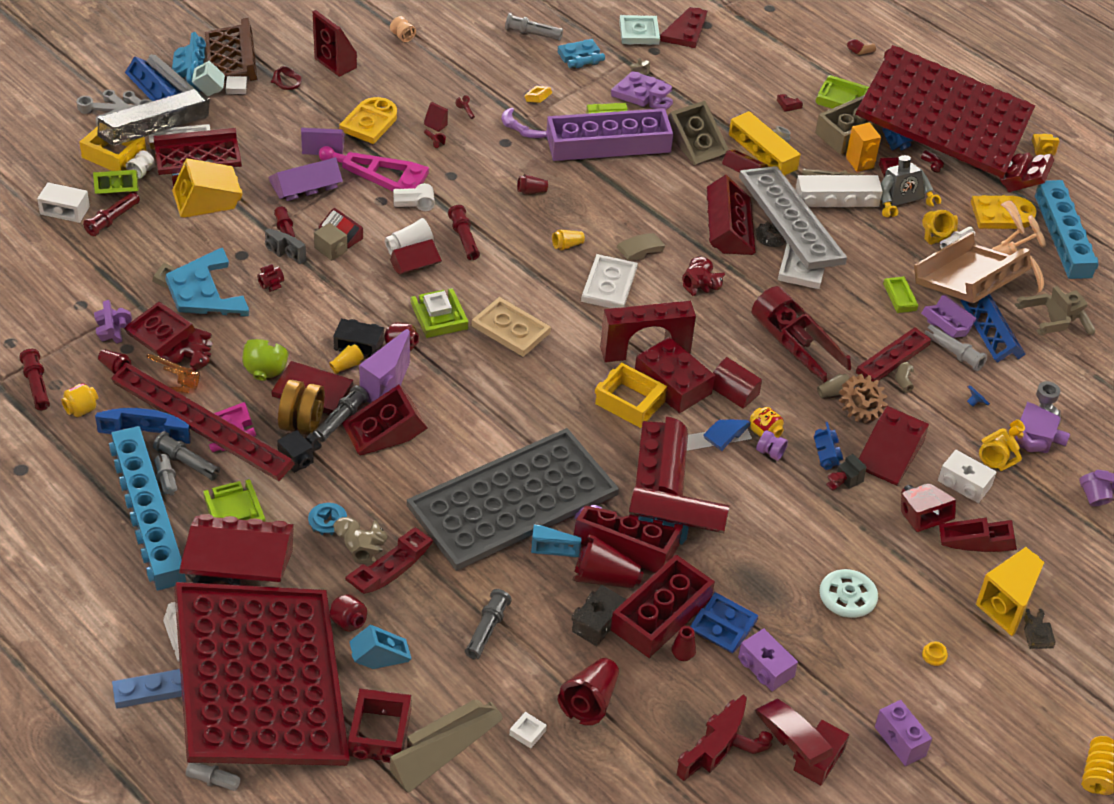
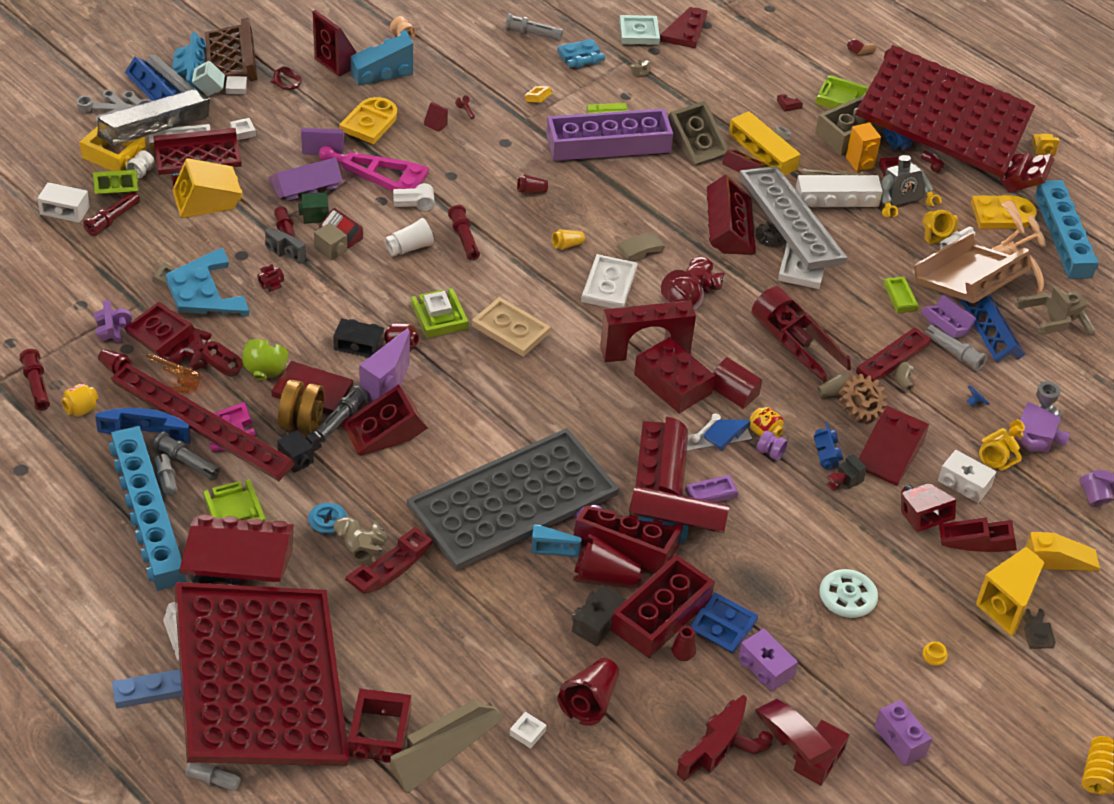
yellow cone [329,344,364,374] -> none
dark red head [330,594,367,632] -> none
dark azure slope [349,624,411,669] -> none
dark red brick [390,239,442,274] -> none
dark red hand [424,129,446,148] -> none
dark grey pin [465,589,512,659] -> none
medium lavender piece [501,108,547,138] -> none
yellow window [595,362,667,428] -> none
medium lavender plate [611,71,673,110] -> none
none -> dark red beam [201,341,243,377]
none -> white plate [230,118,256,140]
none -> dark green brick [298,193,329,224]
none -> dark azure wedge [350,30,413,86]
none -> dark red piece [661,270,704,311]
none -> medium lavender plate [685,475,738,502]
none -> white hinge [691,413,721,443]
none -> yellow slope [1025,532,1100,571]

